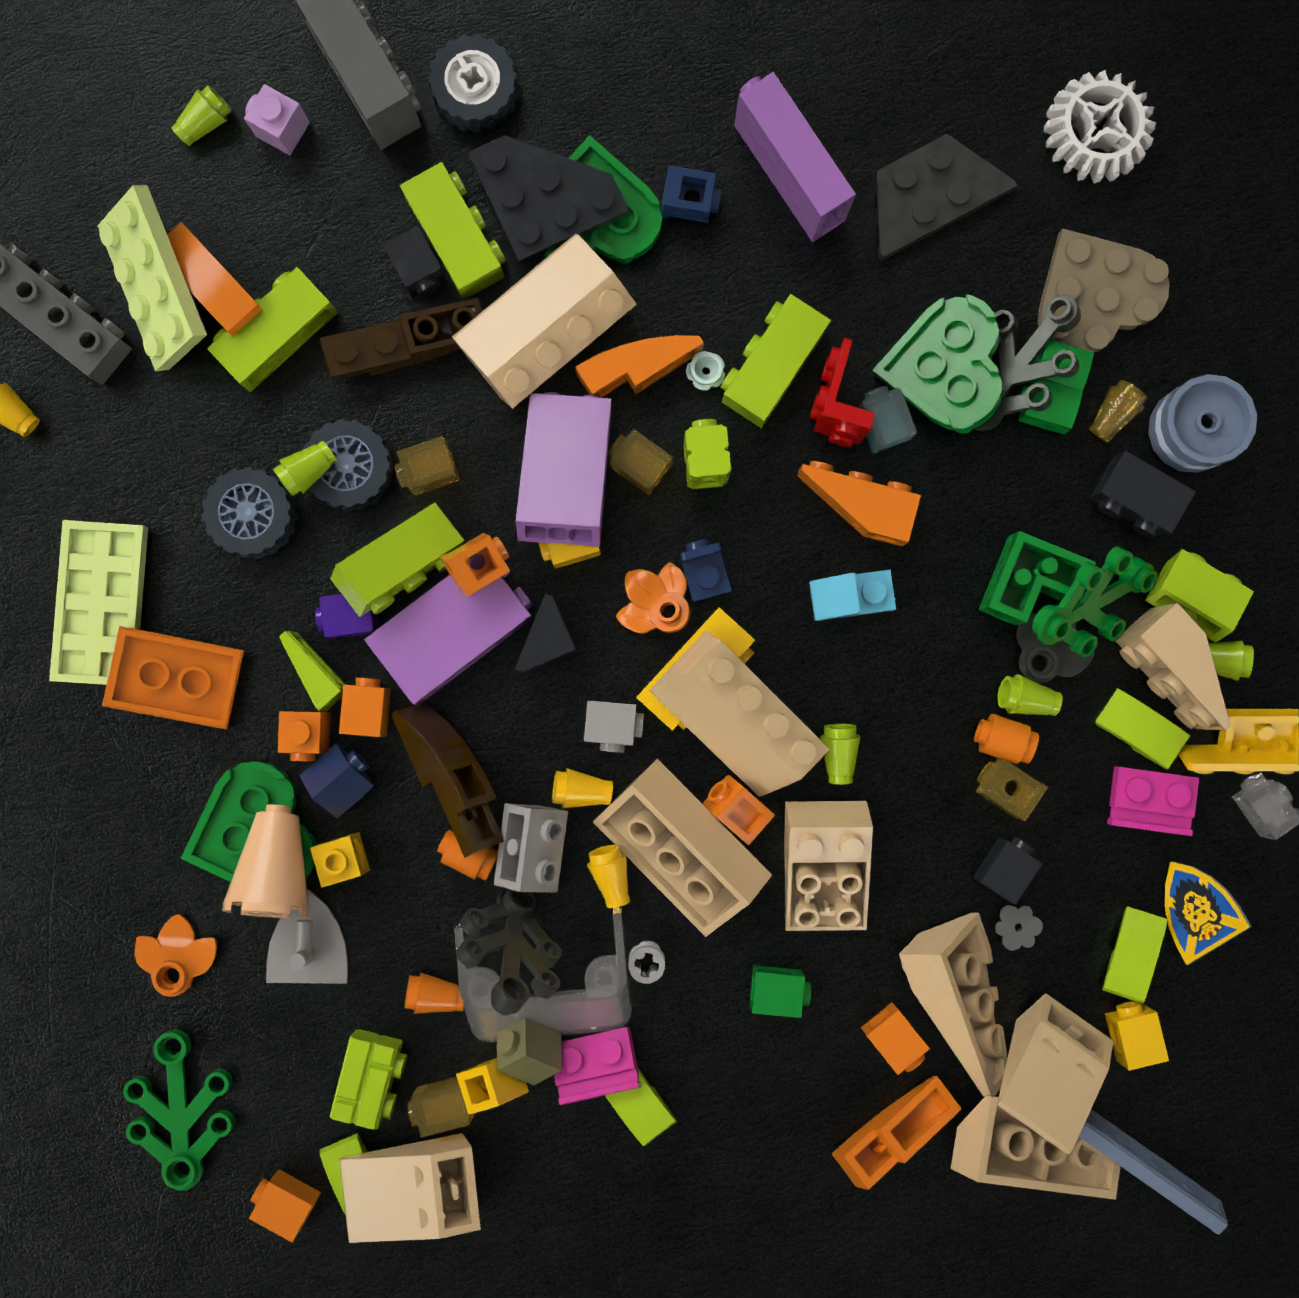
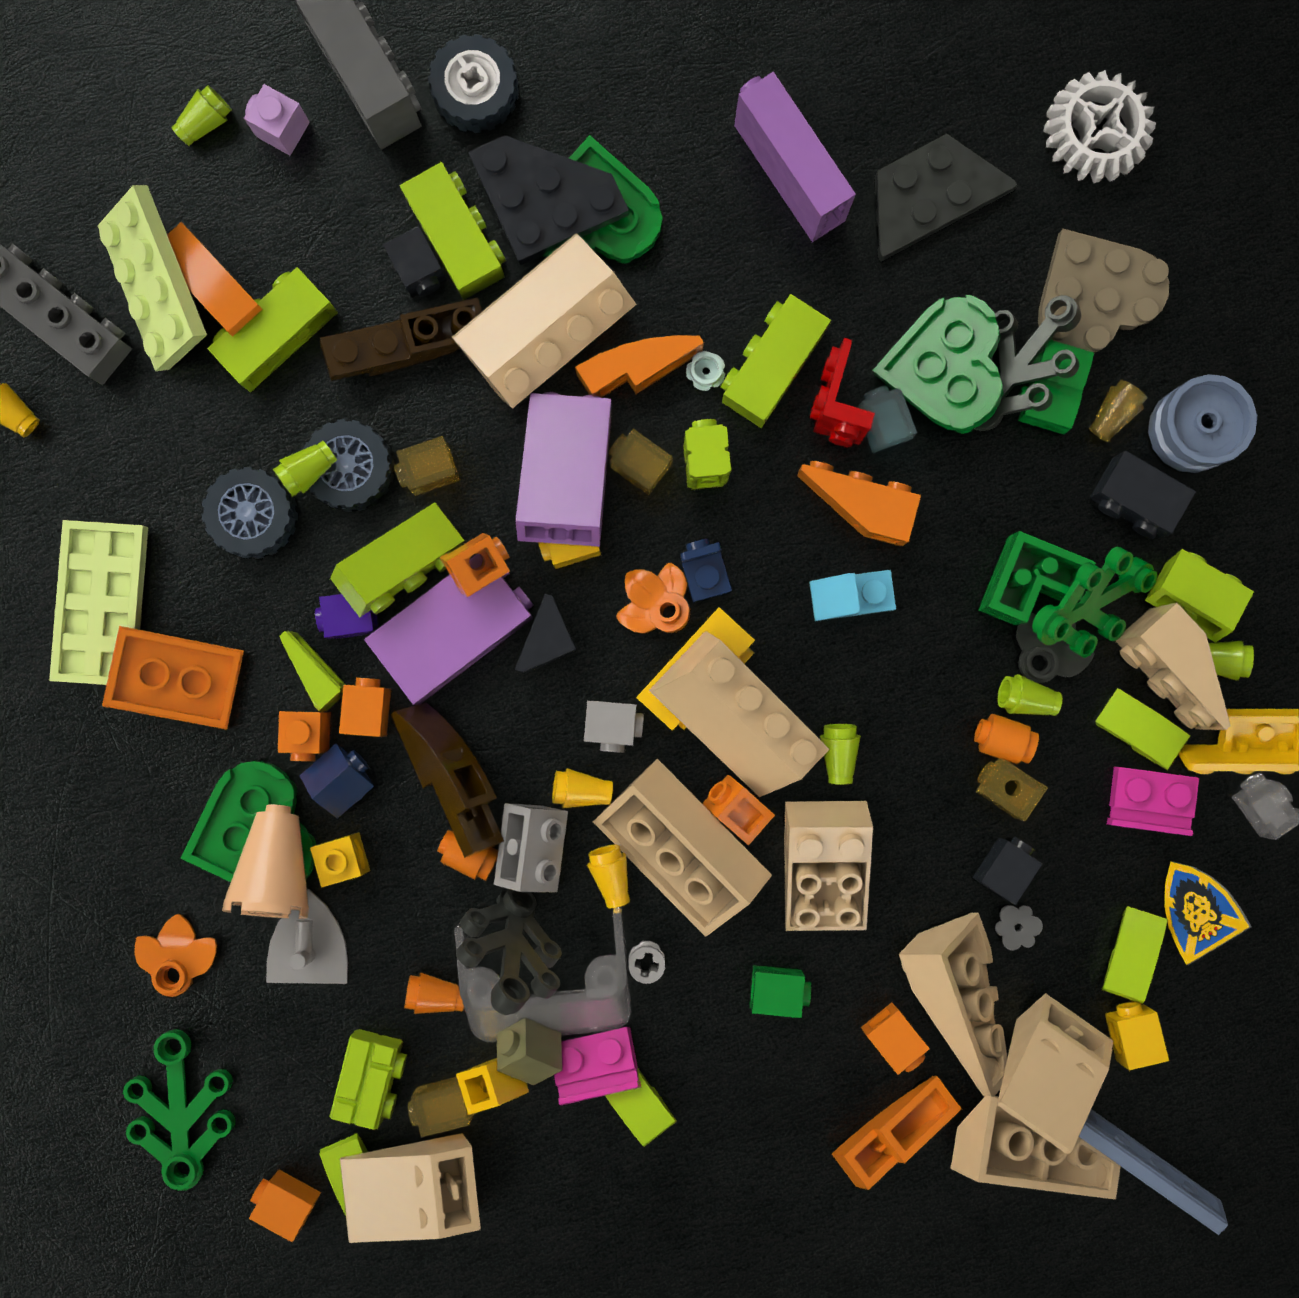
dark blue brick [661,165,722,223] -> none

